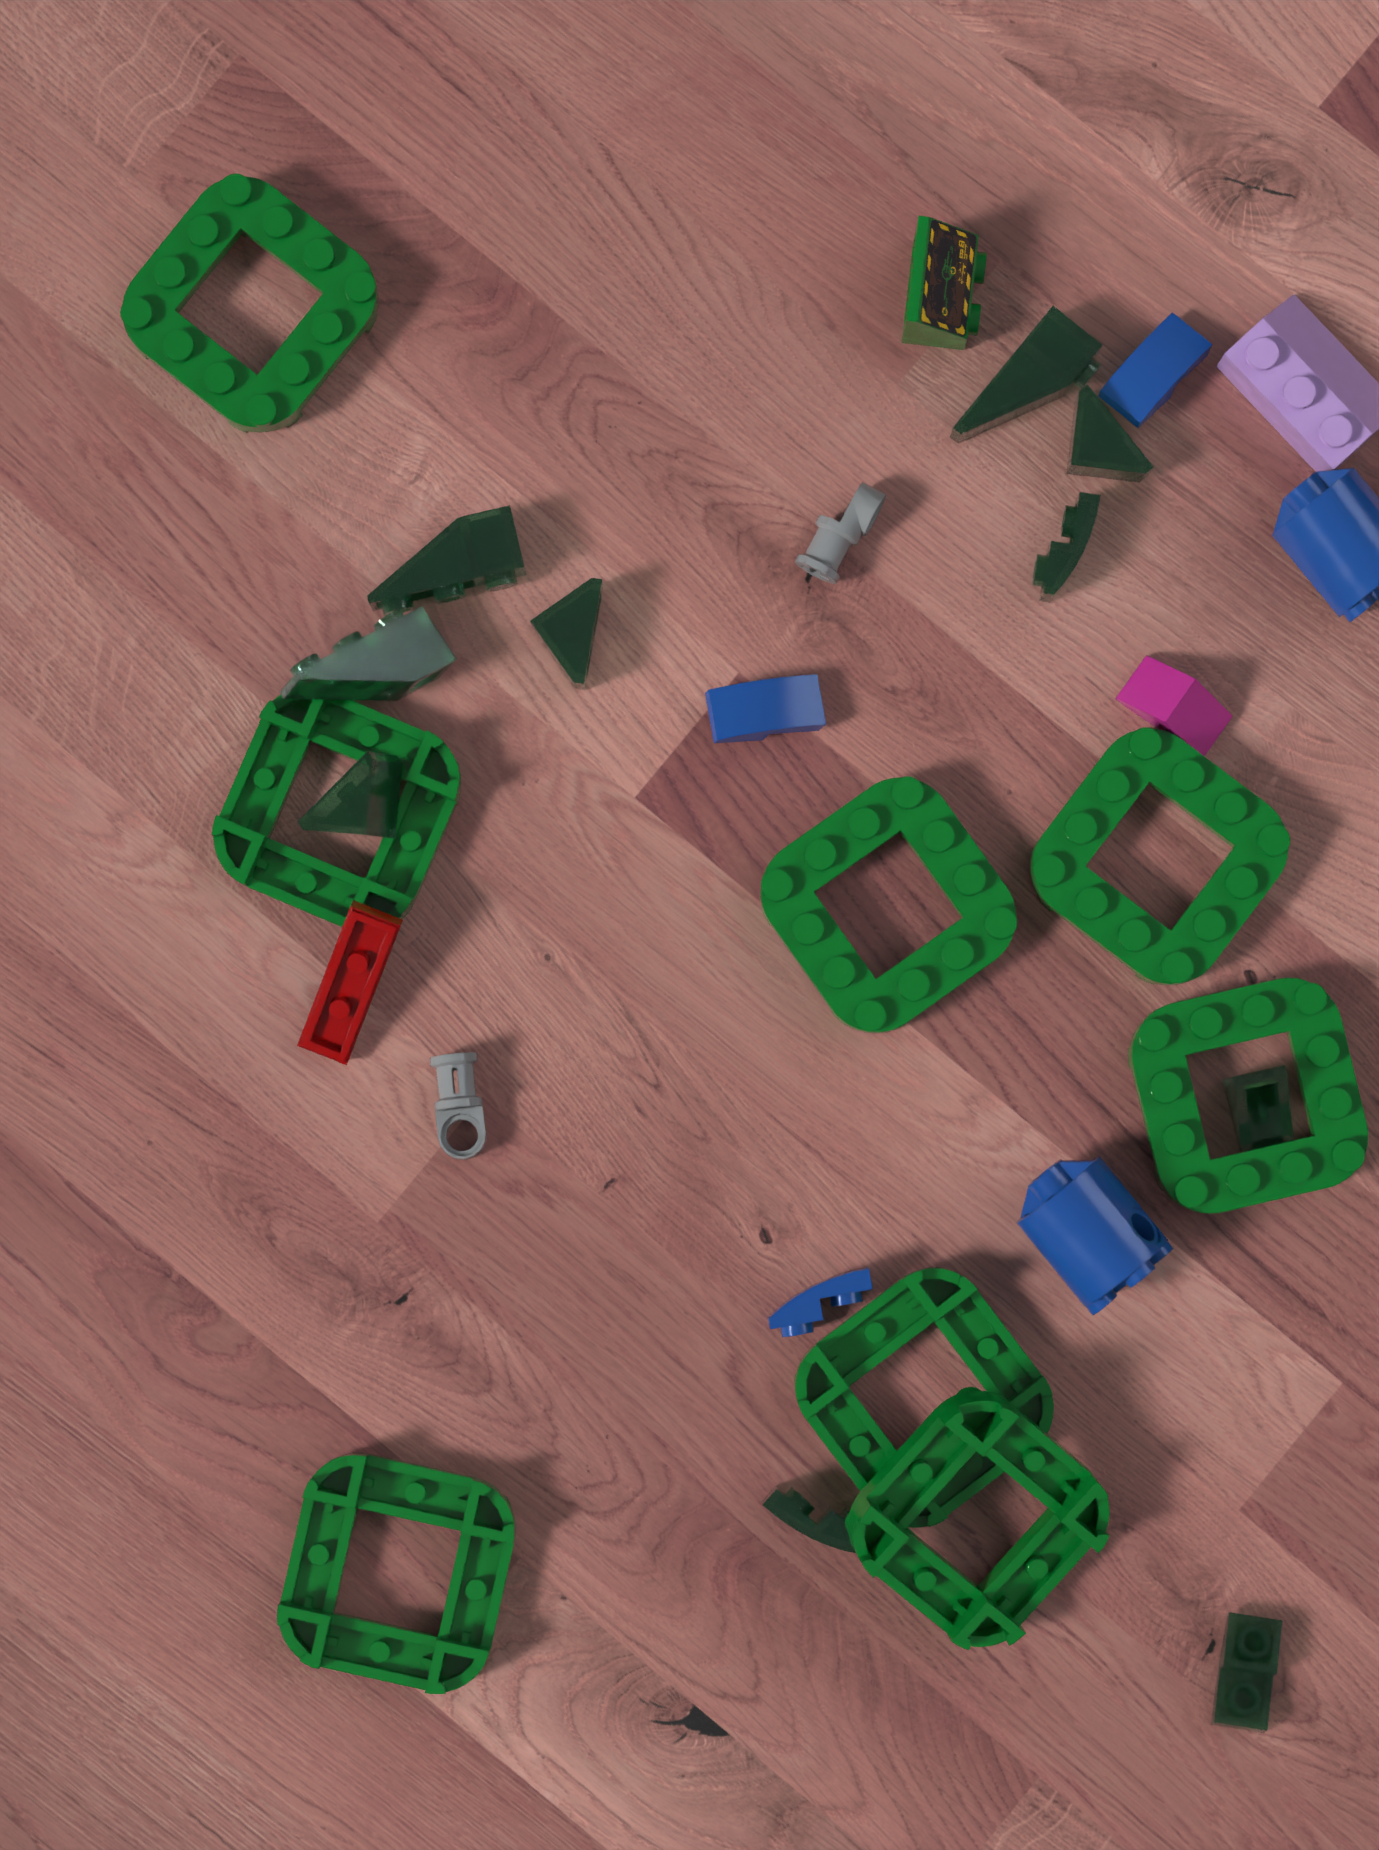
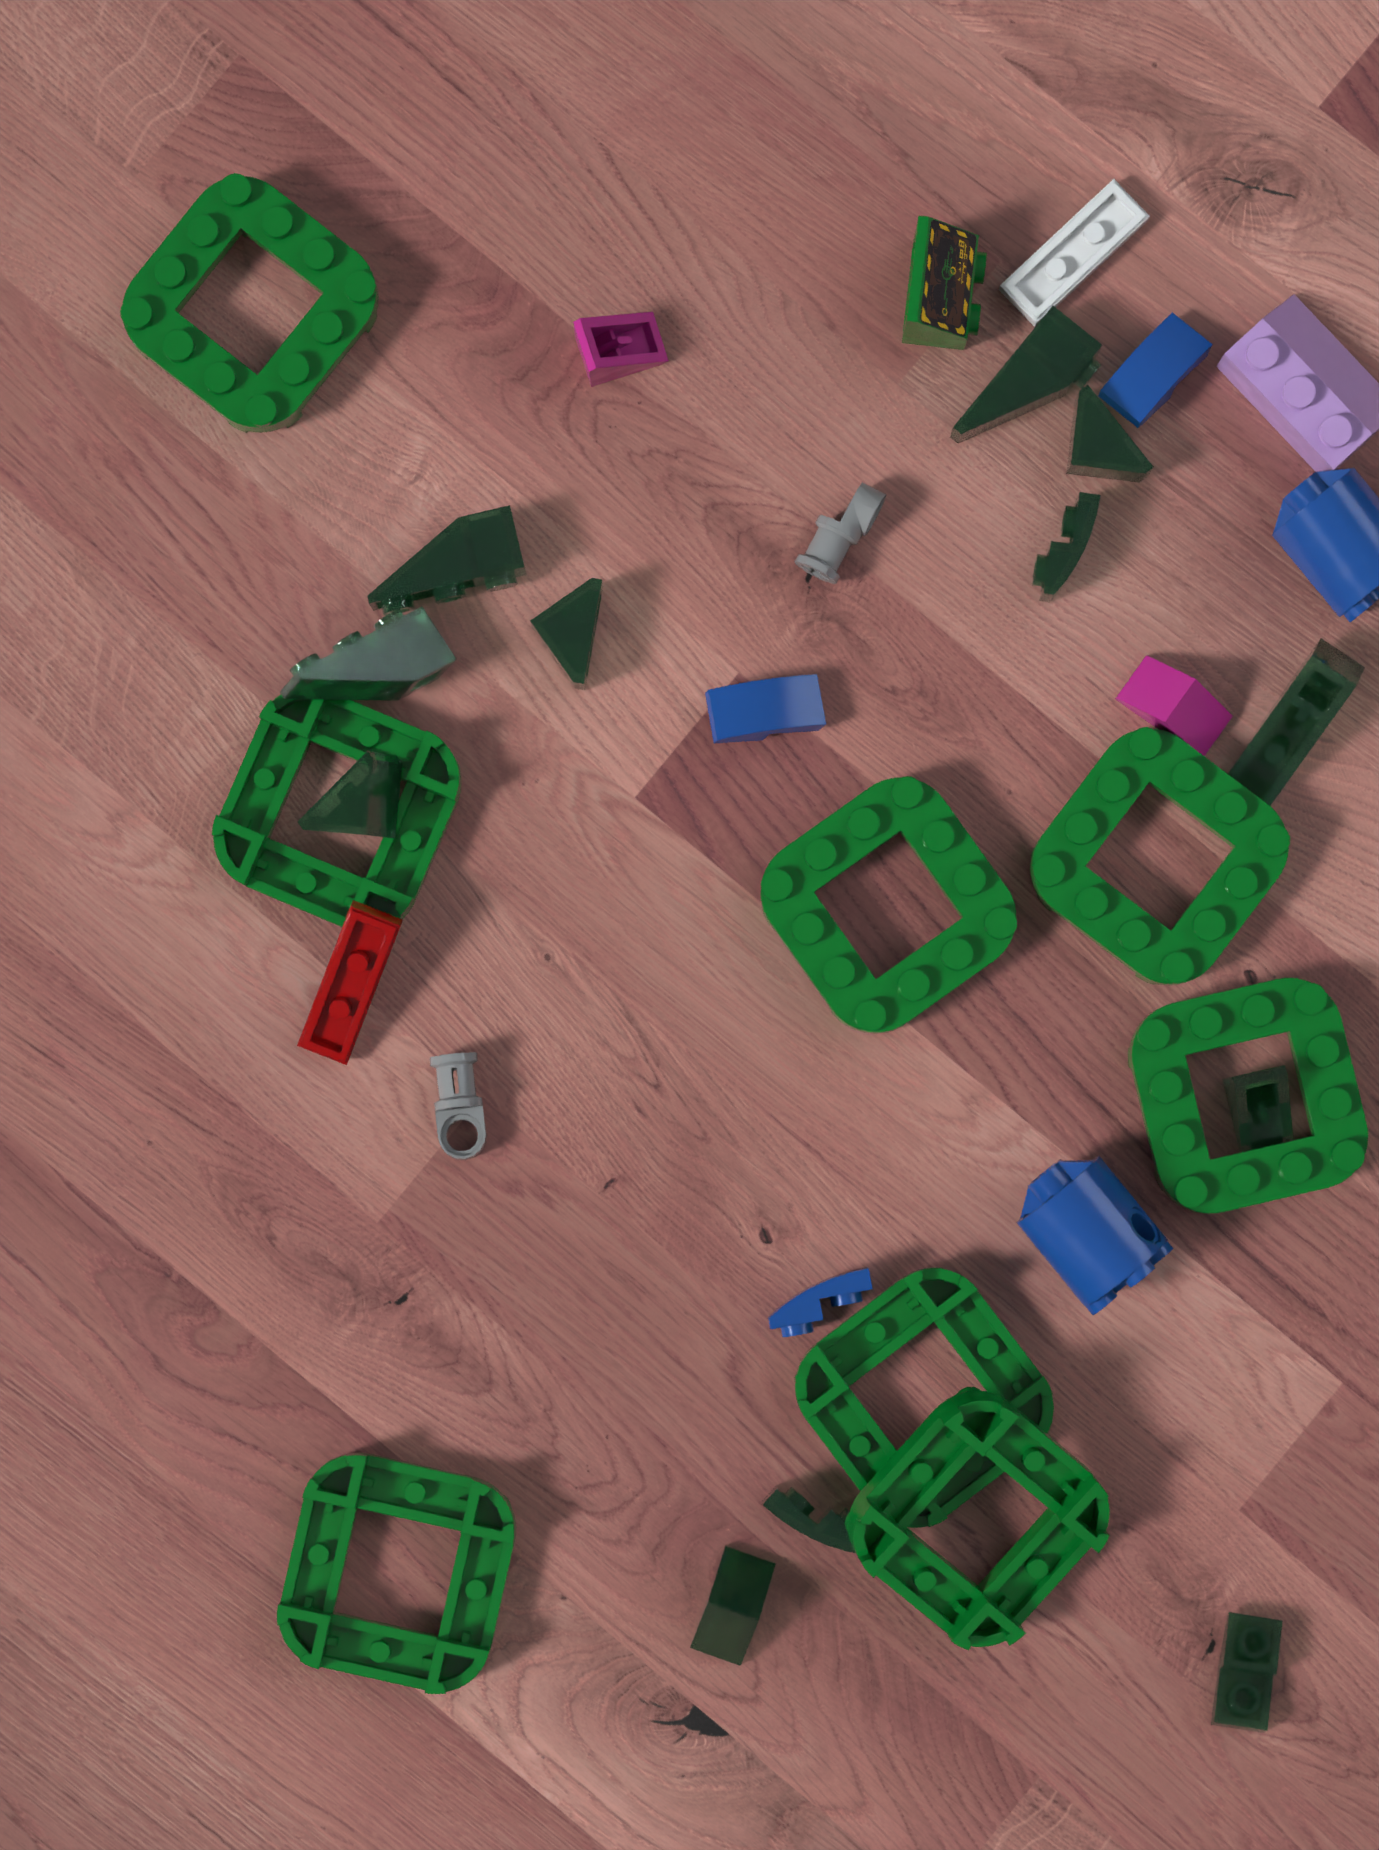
none -> dark pink slope [573,312,669,387]
none -> clear green slope [690,1545,776,1666]
none -> white tile [999,179,1150,327]
none -> clear green slope [1228,638,1365,806]

